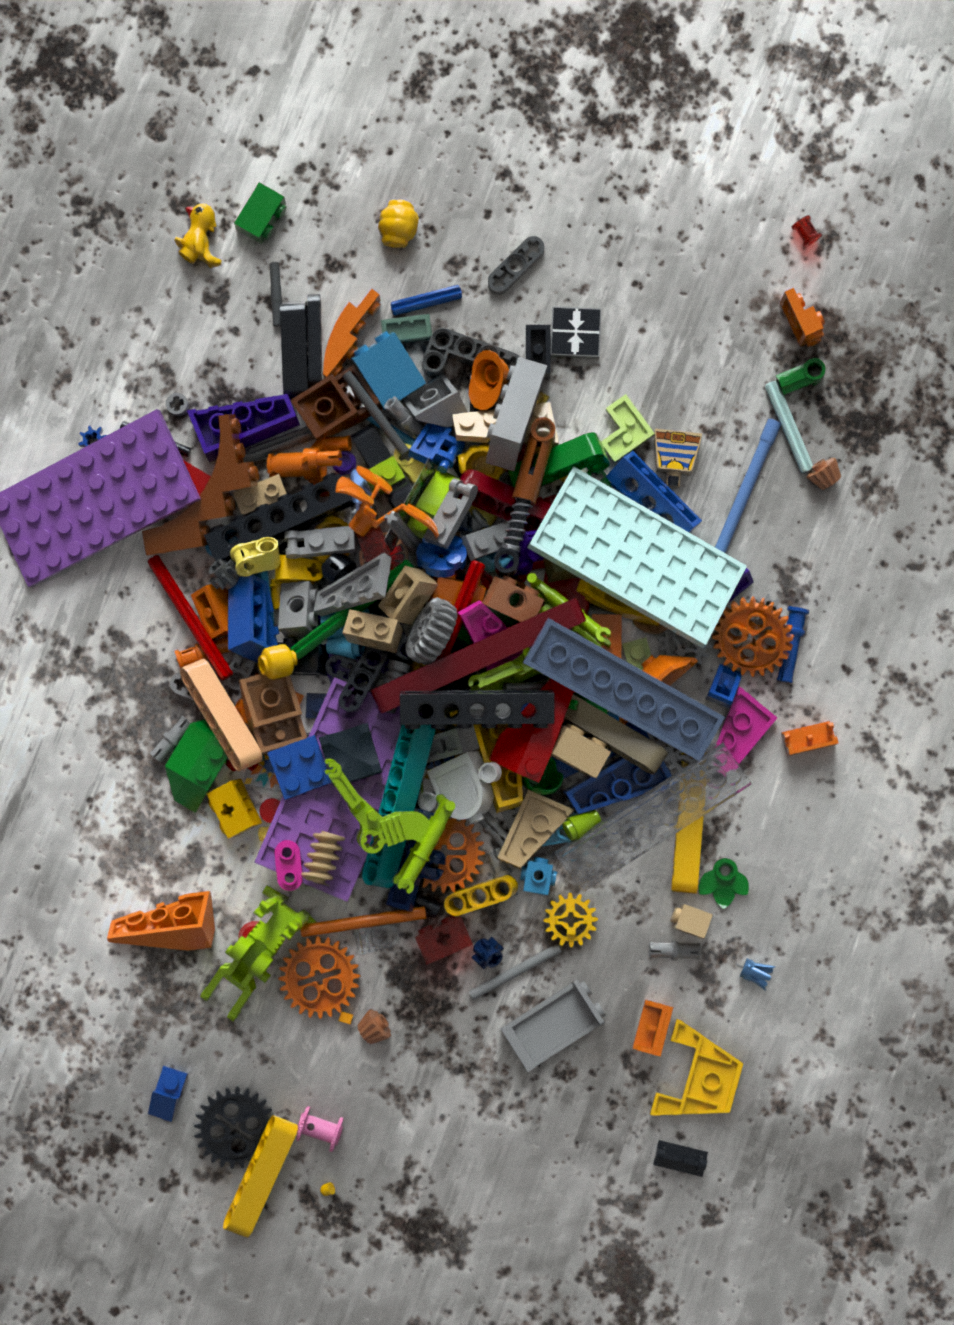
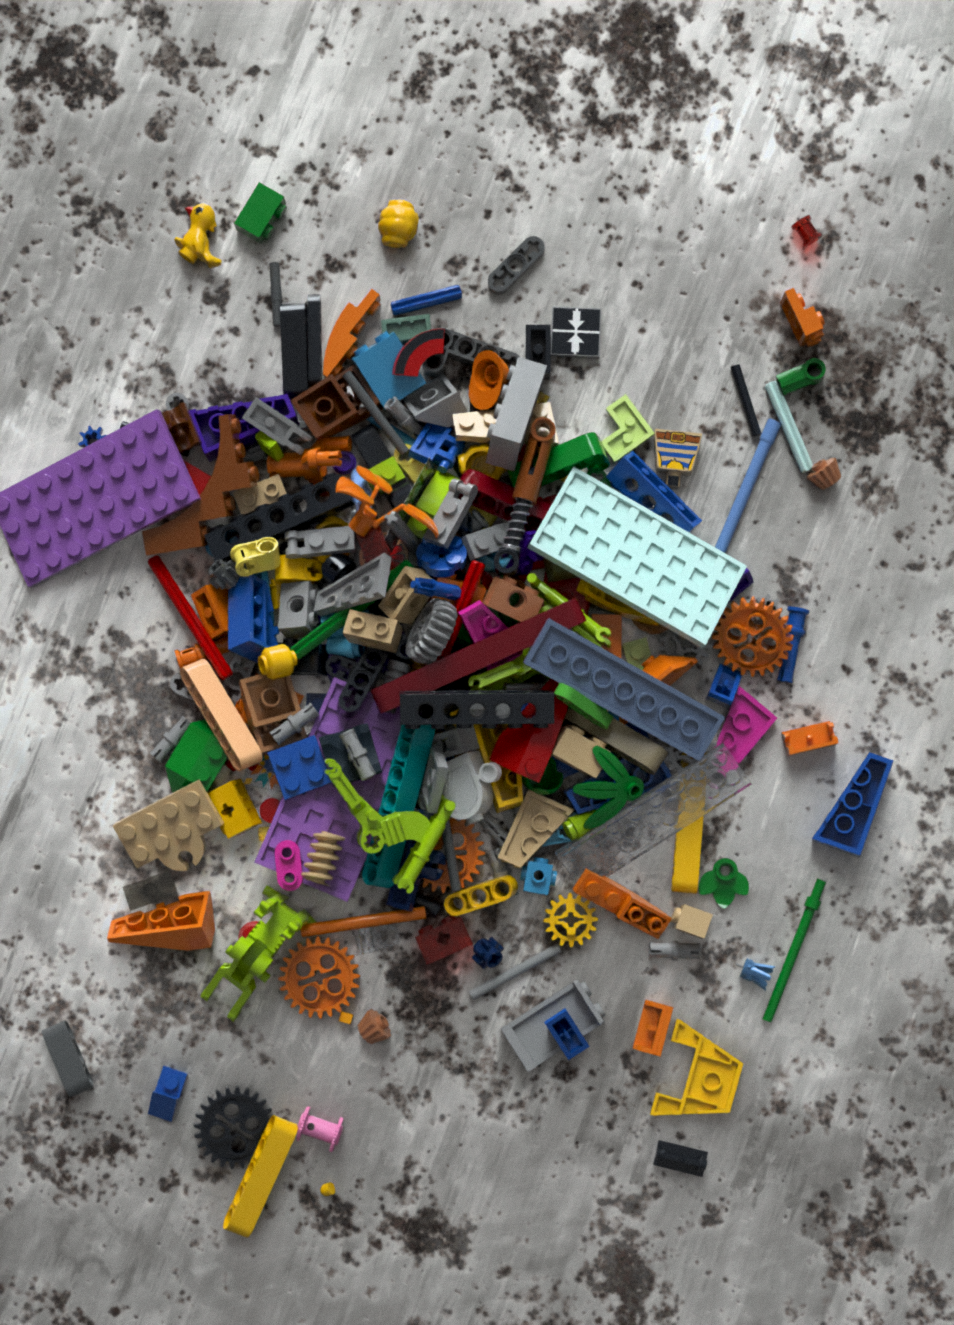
none -> dark grey beam [42,1020,94,1098]
none -> tan plate [112,779,224,871]
none -> clear smoke plate [122,870,179,911]
none -> reddish brown hips [162,402,202,454]
none -> light grey hinge [242,397,313,455]
none -> lime tile [255,431,284,461]
none -> light grey pin [270,703,320,745]
none -> light grey pin [339,728,376,781]
none -> tile [392,329,445,377]
none -> blue piece [410,577,461,600]
none -> light grey tile [421,745,449,814]
none -> dark grey bar [442,819,461,891]
none -> blue slope [544,1008,590,1060]
none -> bright green beam [554,683,614,729]
none -> green plant [573,746,644,829]
none -> orange slope [573,868,672,939]
none -> black bar [730,364,762,437]
none -> green bar [762,878,826,1023]
none -> blue wedge [812,752,893,858]

